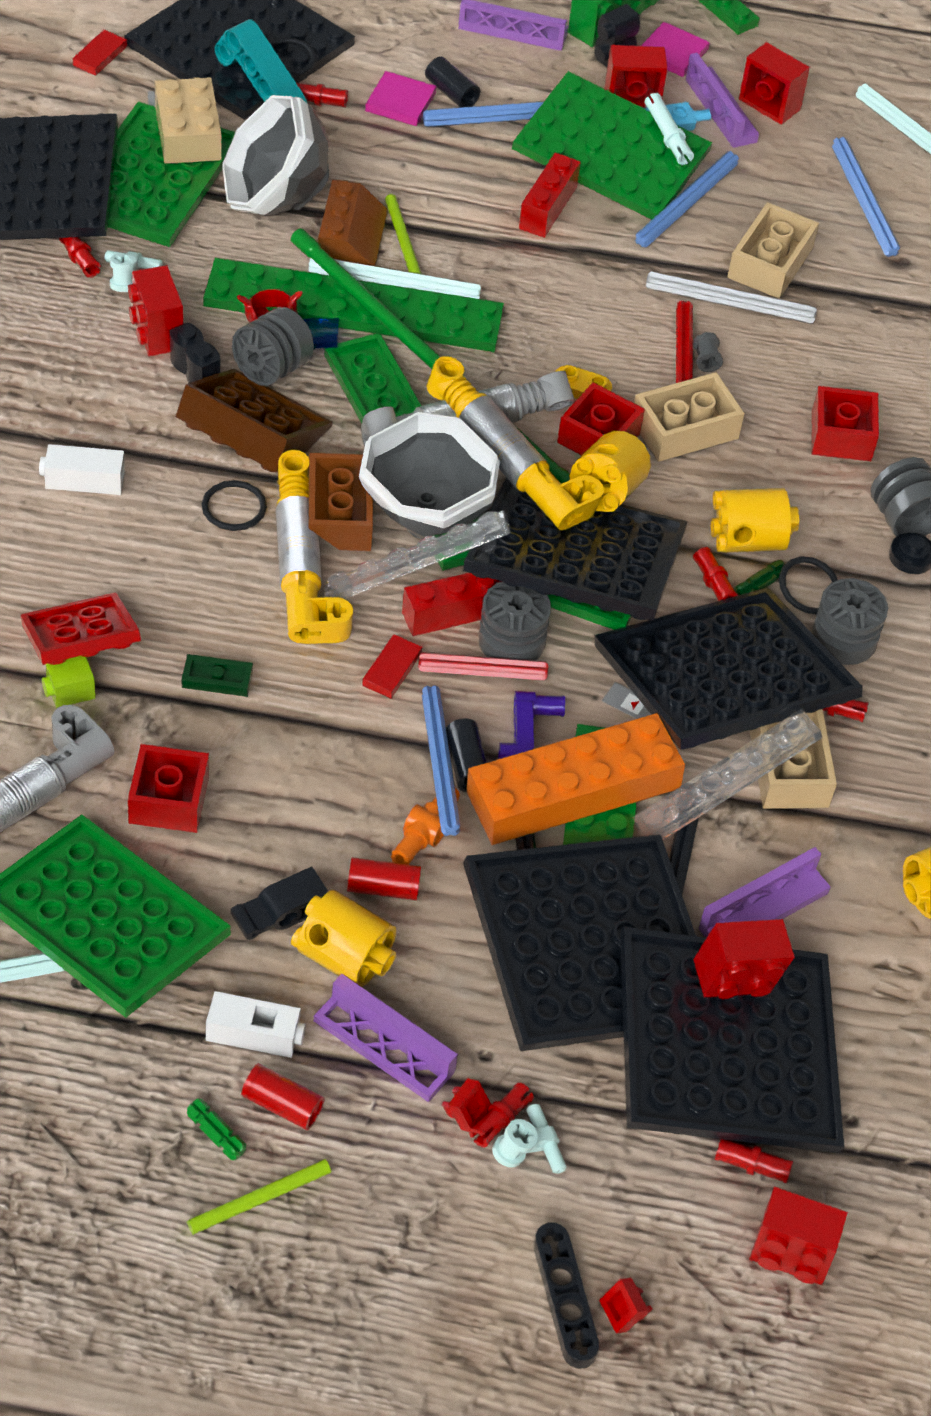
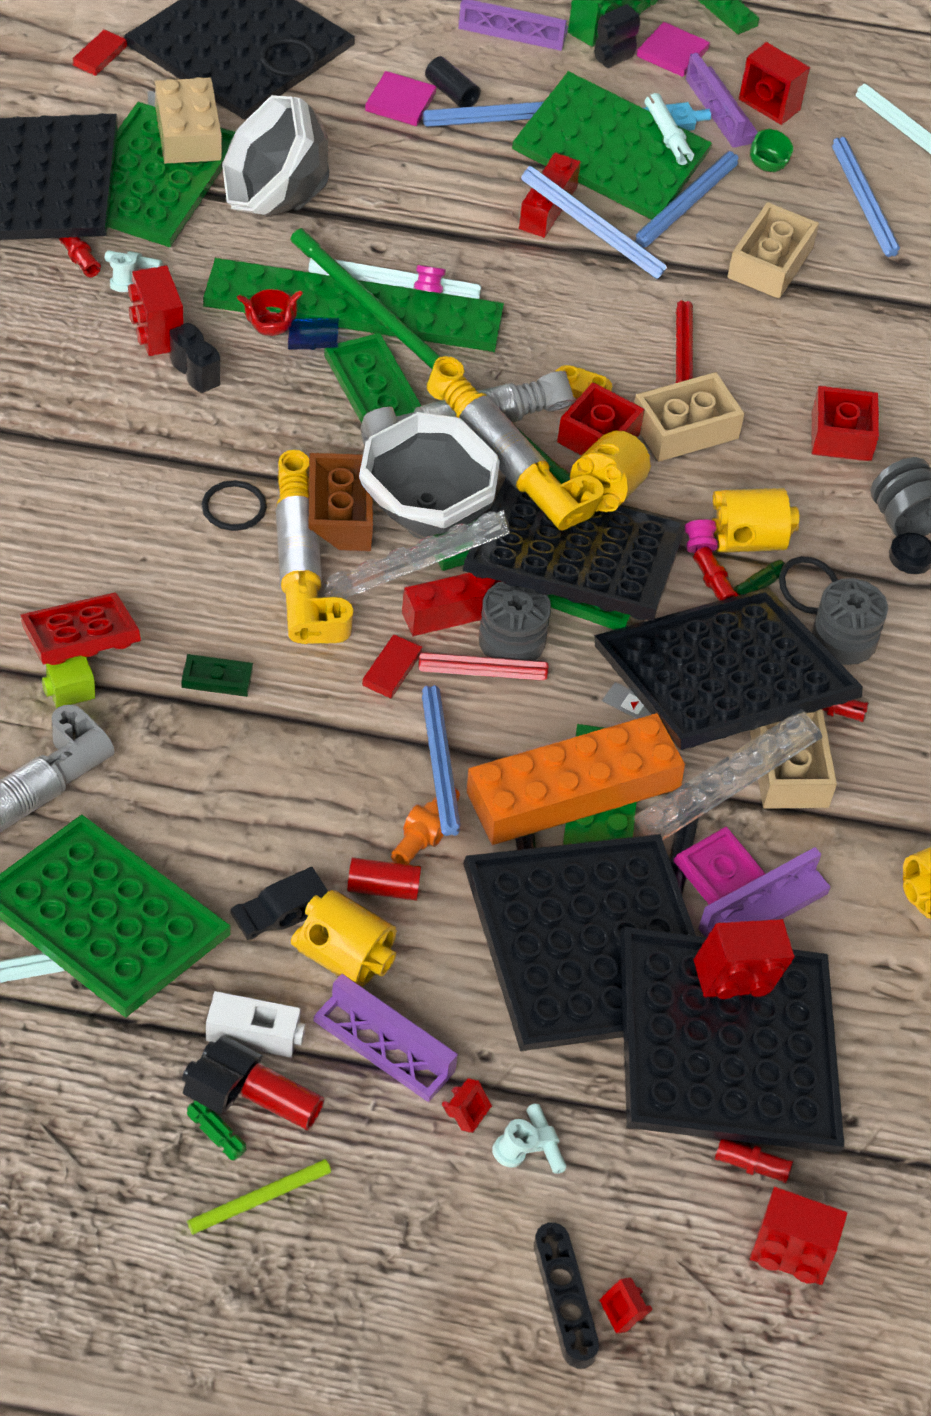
white brick [39,444,125,495] -> none
red brick [128,744,209,833] -> none
reddish brown slope [175,368,333,472] -> none
teal beam [215,19,308,104] -> none
dark grey wheel [232,307,314,386] -> none
red pin [296,82,349,108] -> none
dark orange slope [318,179,388,266] -> none
lime bar [385,194,421,274] -> none
black pin [446,718,487,793] -> none
red pin [469,1082,534,1148] -> none
dark purple beam [498,691,565,759] -> none
red brick [604,45,668,108] -> none
axle [646,271,817,324] -> none
dark grey bush [693,332,723,372] -> none
none -> black brick [182,1035,262,1114]
none -> dark pink wheel [414,265,446,293]
none -> axle [521,166,667,279]
none -> dark pink tile [673,826,766,905]
none -> dark pink wheel [685,519,718,553]
none -> green hair [749,128,794,173]

